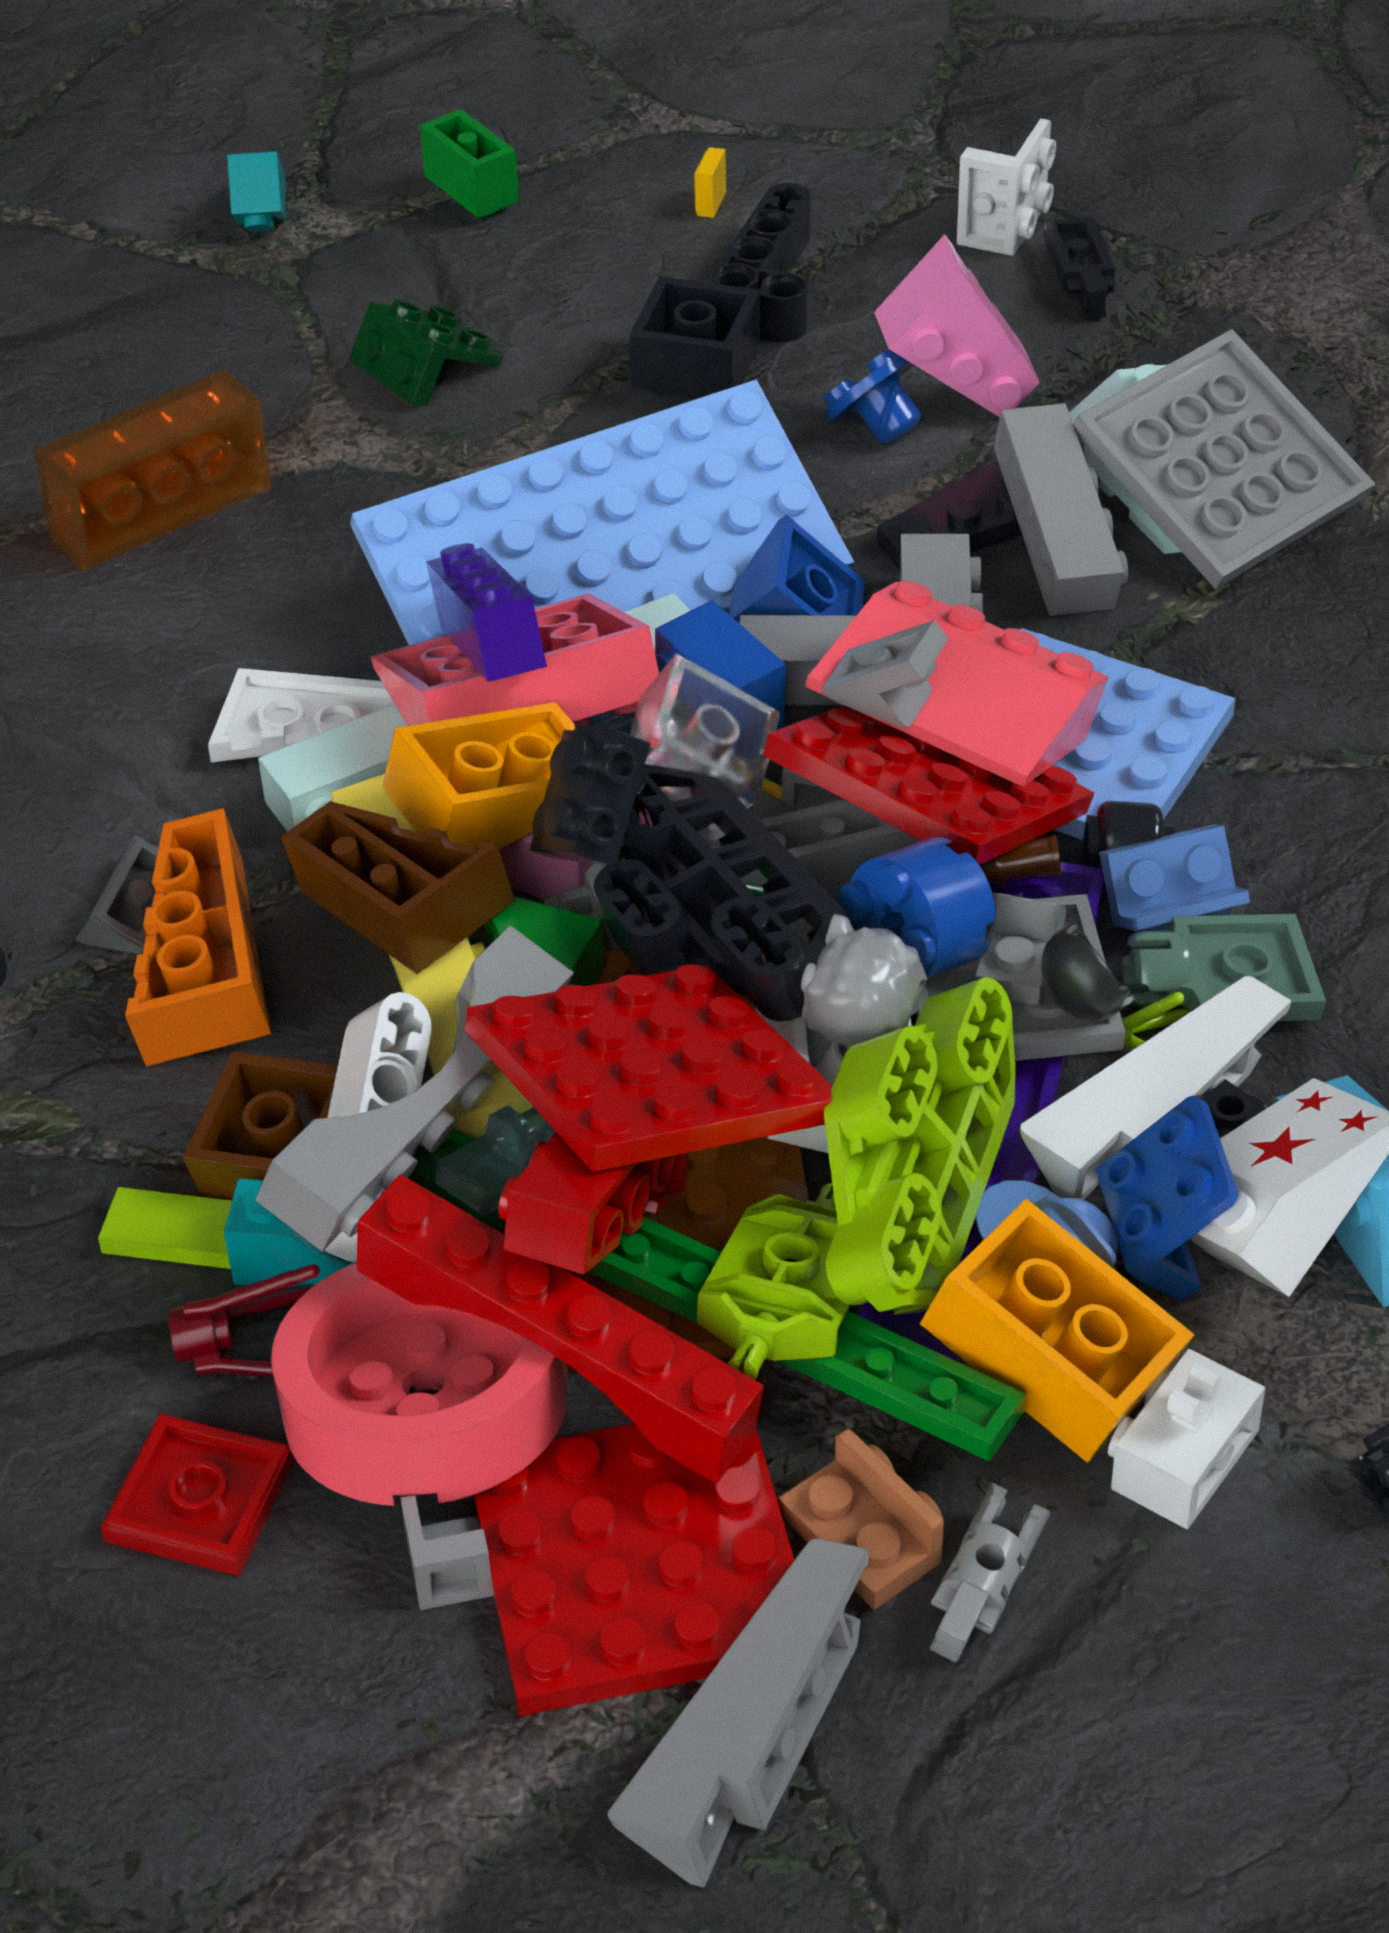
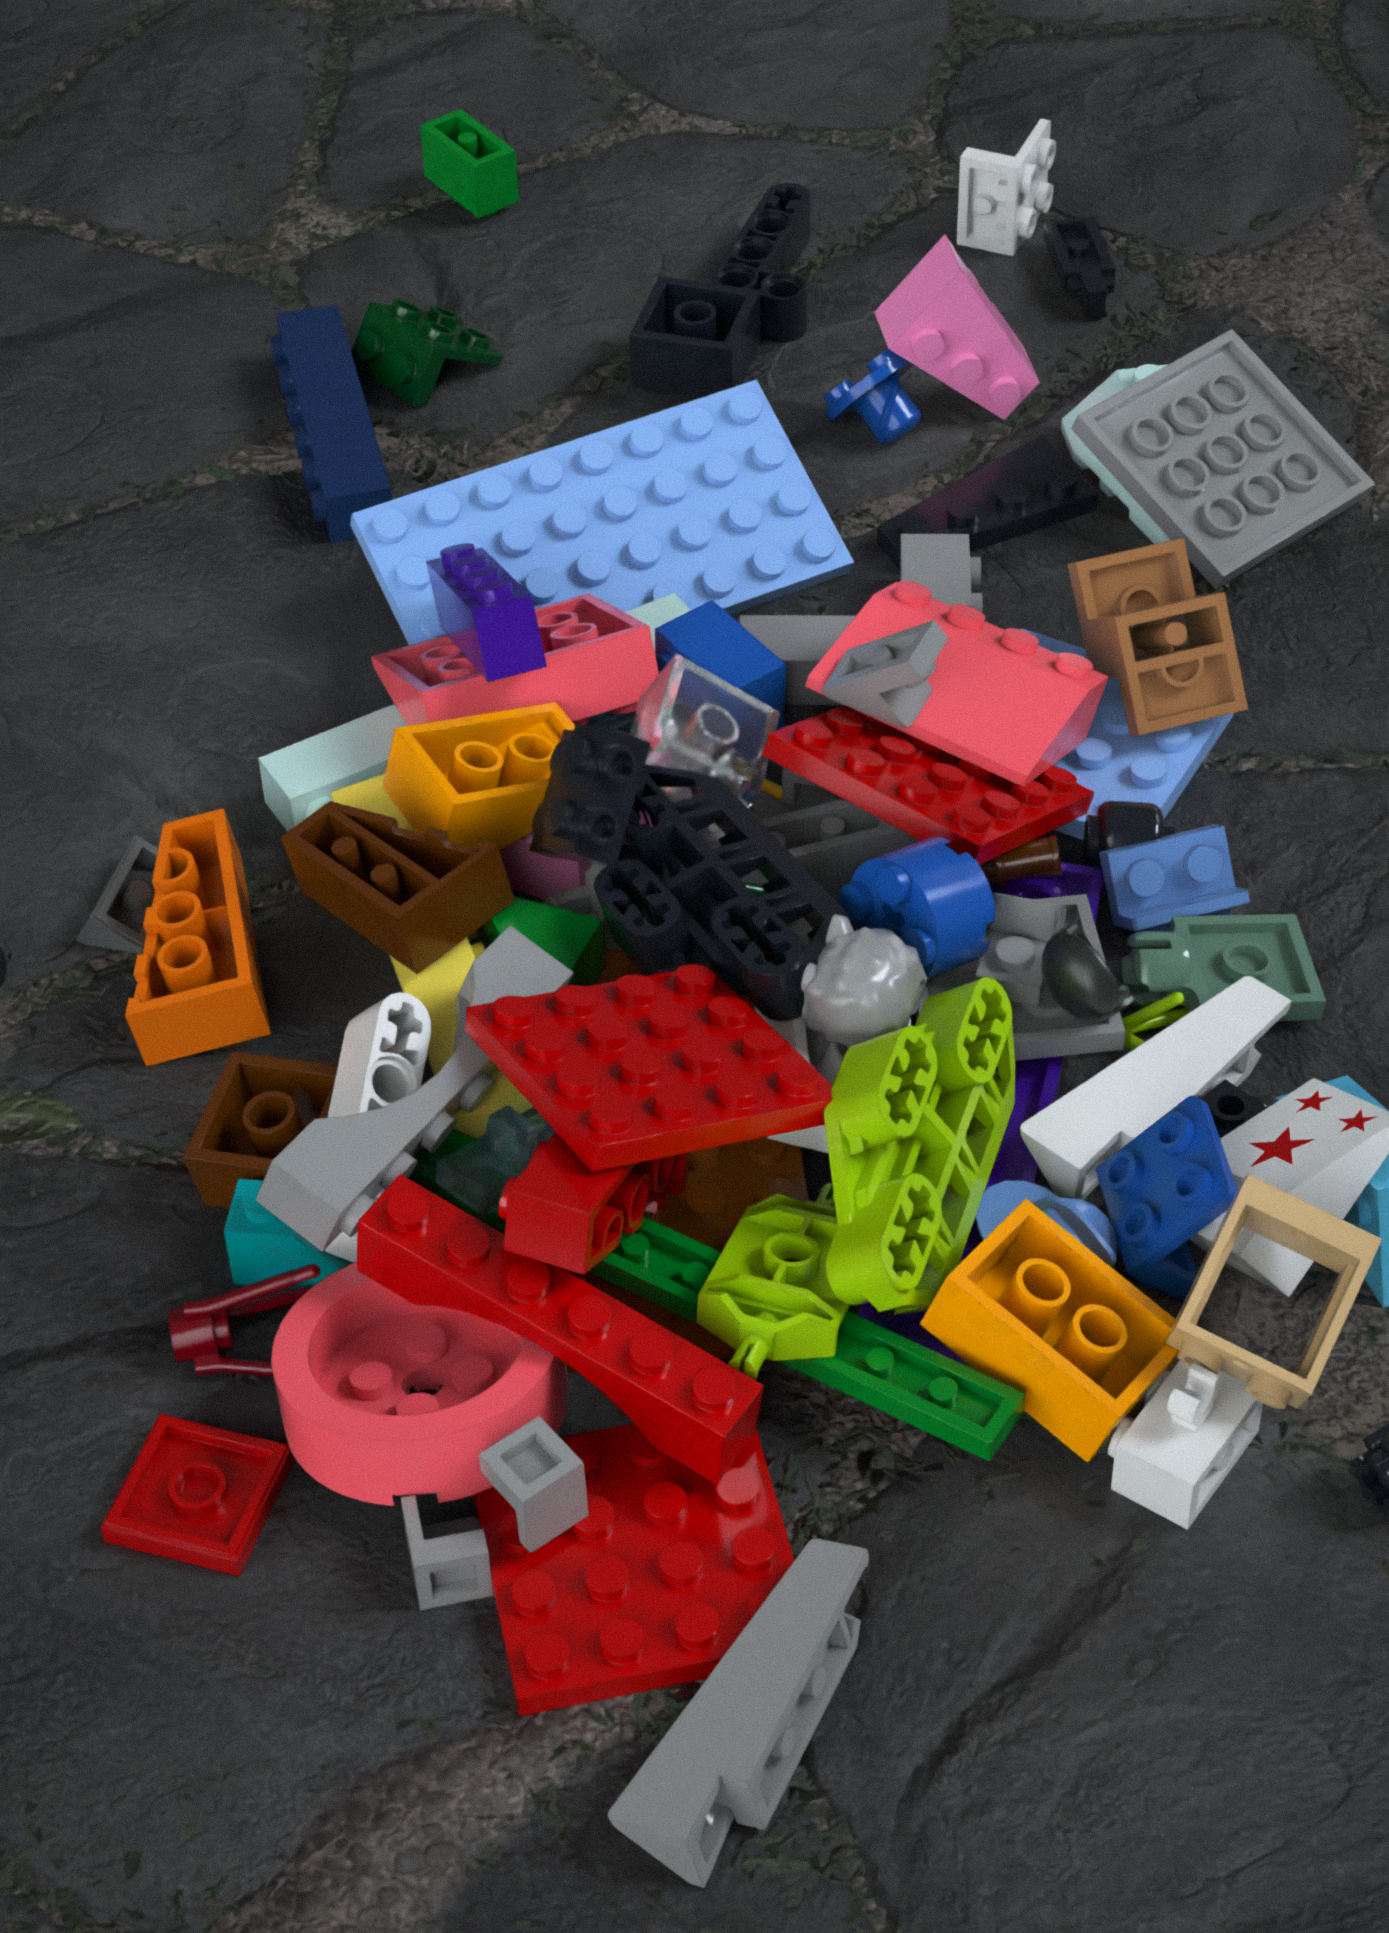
clear orange brick [33,369,272,571] -> none
lime tile [98,1187,232,1269] -> none
white wing [208,668,394,762] -> none
teal slope [227,152,286,231] -> none
yellow tile [694,147,726,218] -> none
blue slope [729,515,866,624] -> none
nougat bracket [779,1428,944,1610] -> none
light grey hinge [930,1483,1050,1662] -> none
light grey brick [994,403,1128,616] -> none
none -> dark blue brick [269,304,392,543]
none -> light grey panel [478,1416,589,1552]
none -> medium nougat bracket [1068,538,1248,736]
none -> tan window [1165,1174,1382,1409]

